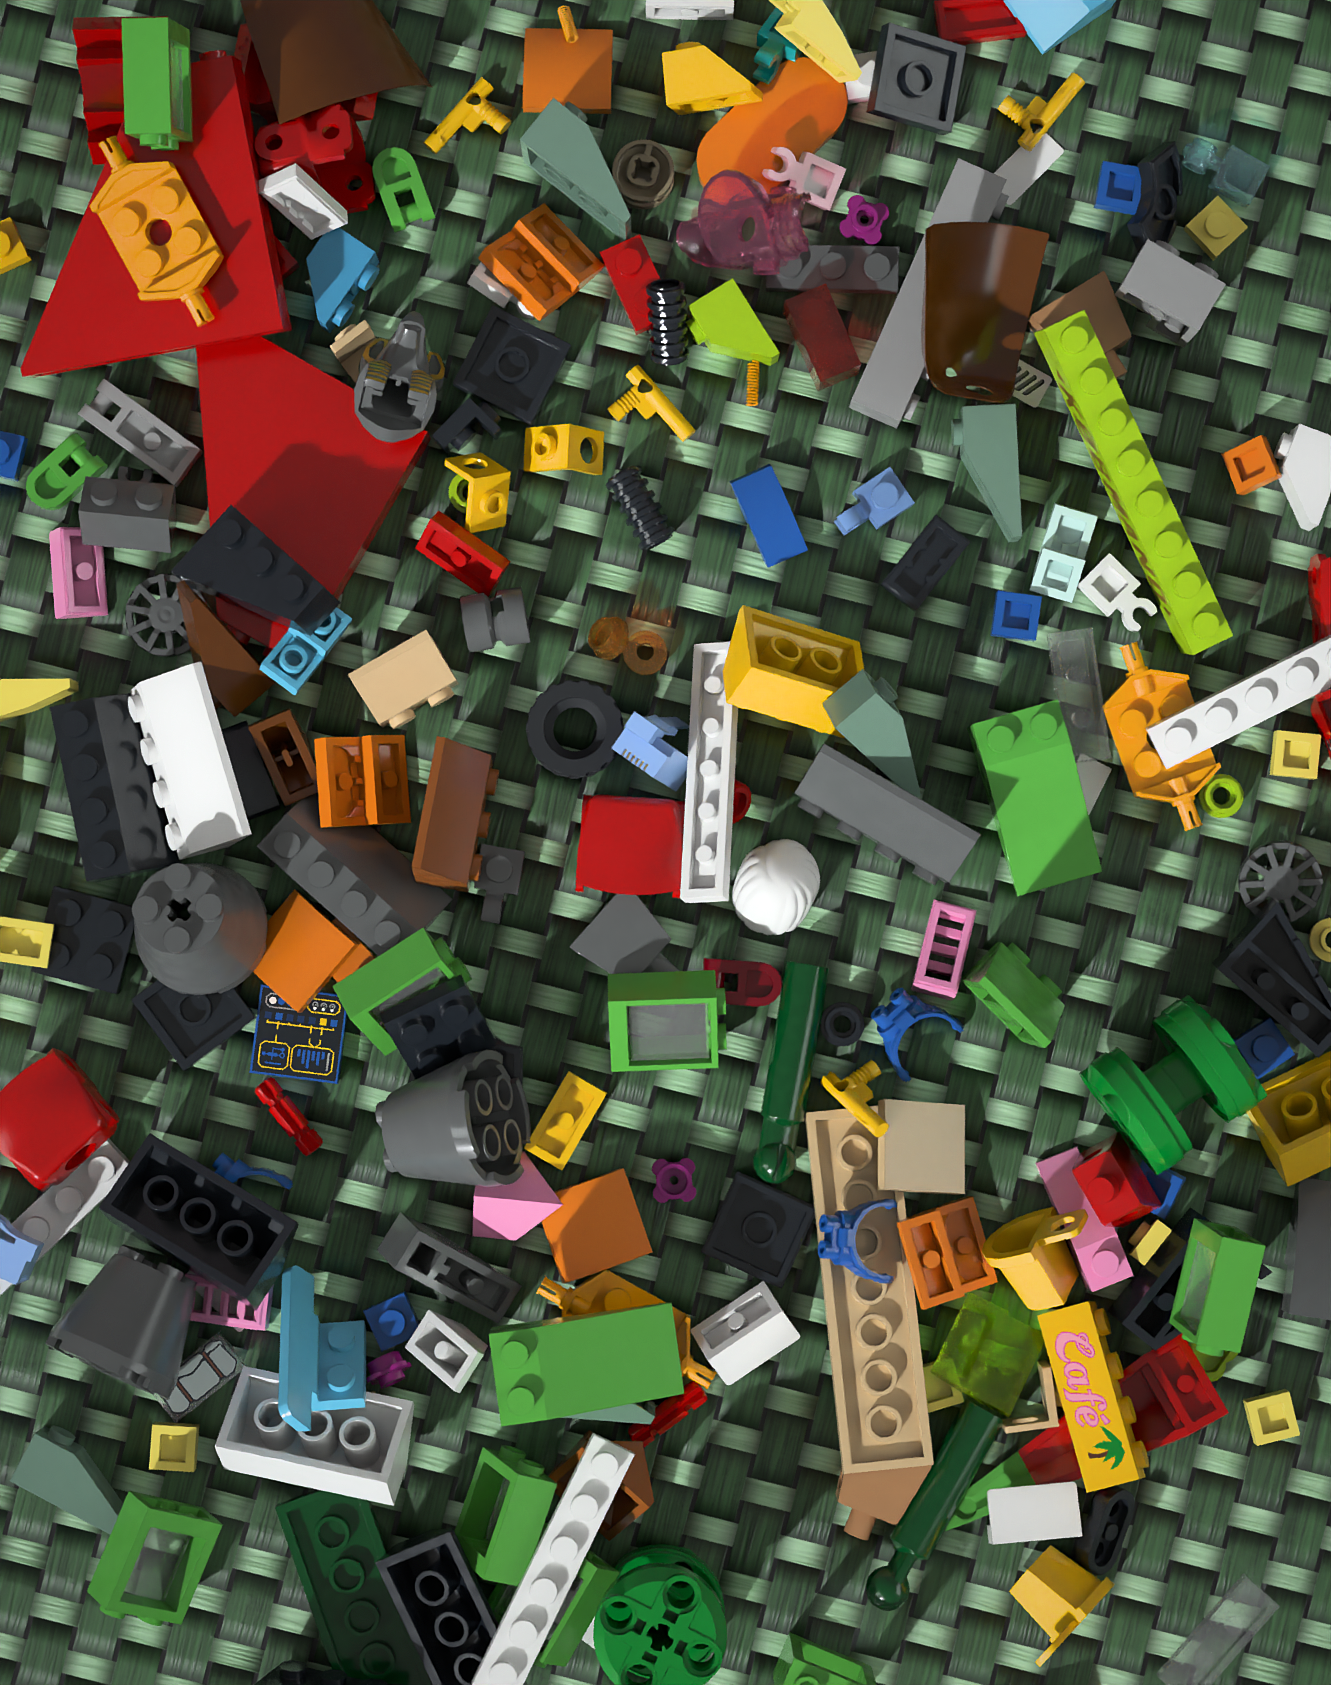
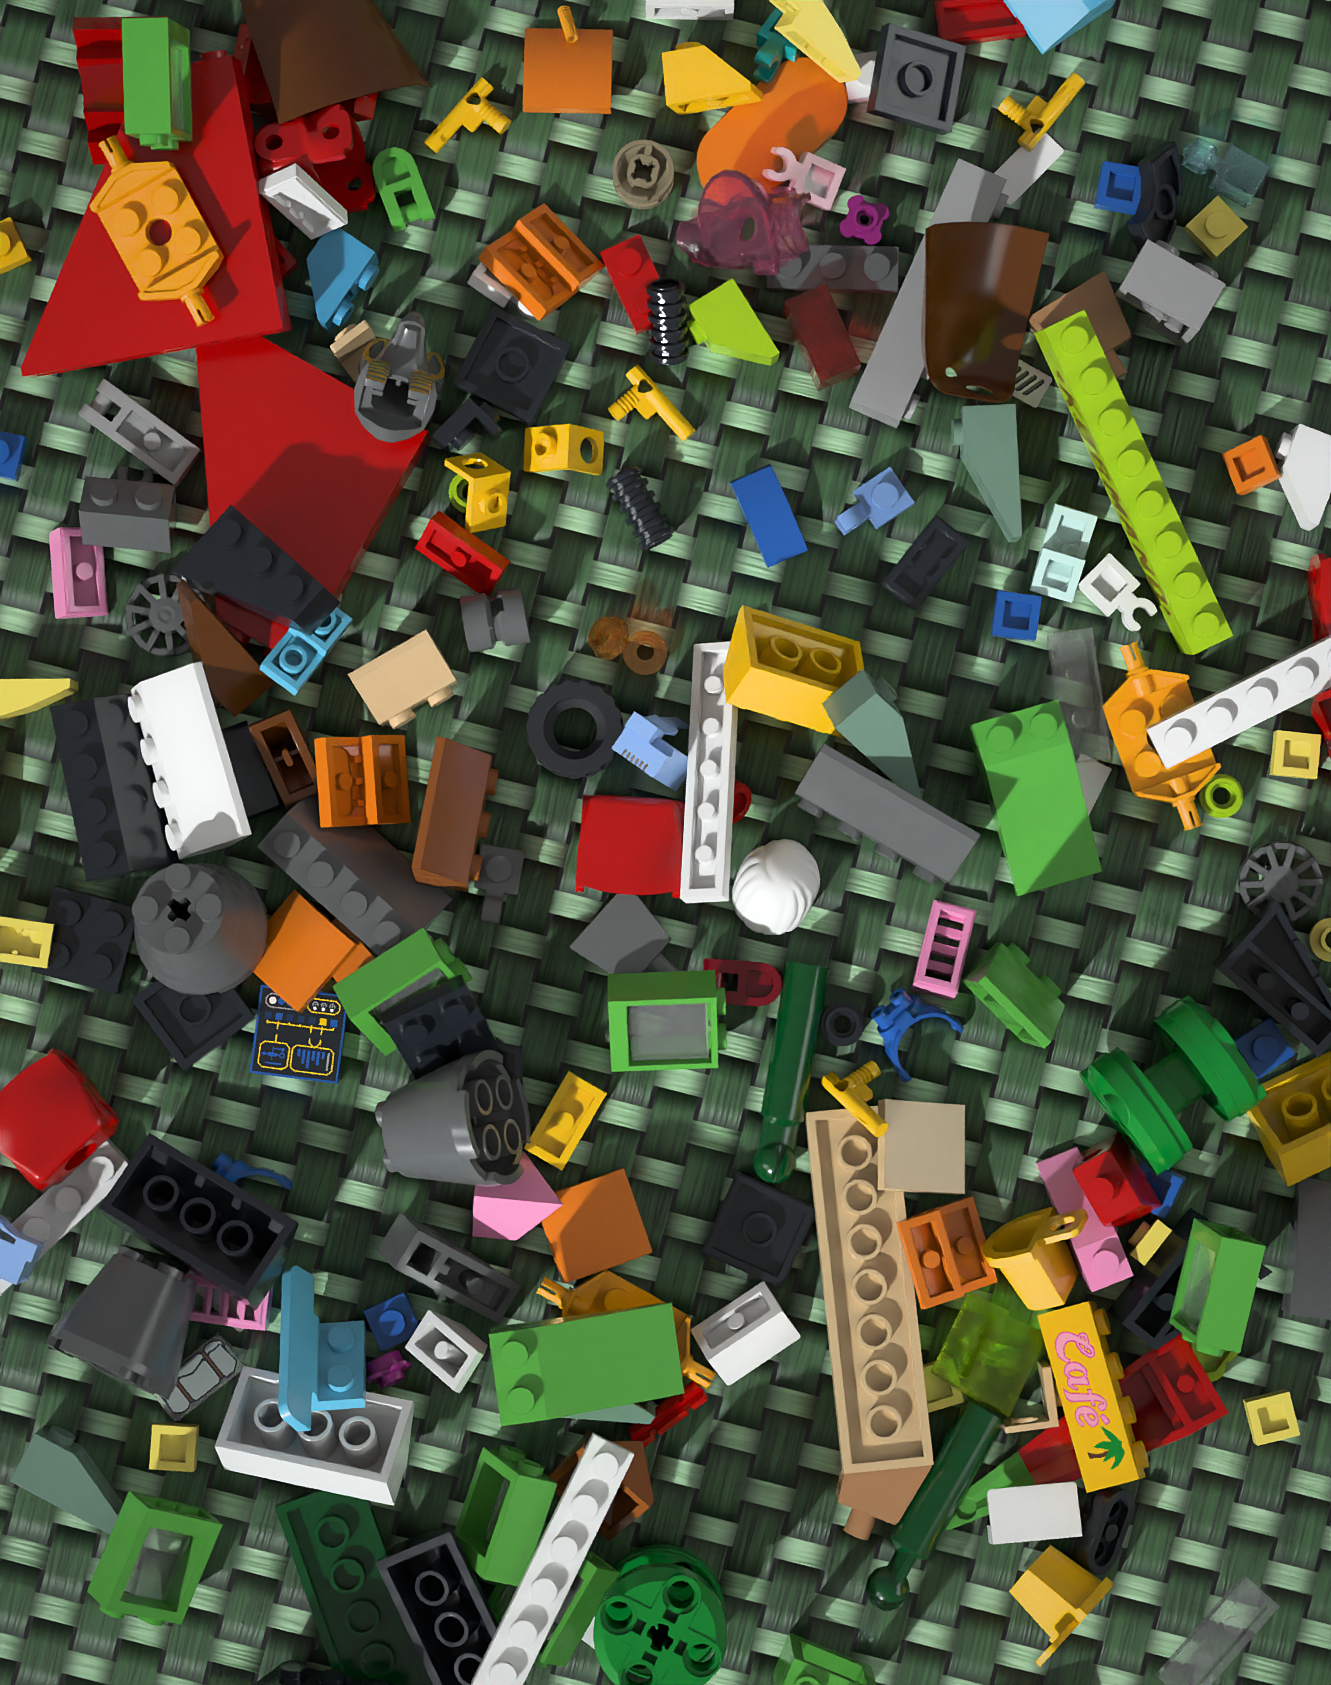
bright green plate [26,433,108,510] -> none
red axle [255,1077,323,1156] -> none
sand green slope [520,98,632,241] -> none
magenta plate [652,1158,696,1203] -> none
light orange leg [746,360,760,406] -> none
blue helmet [818,1199,898,1284] -> none

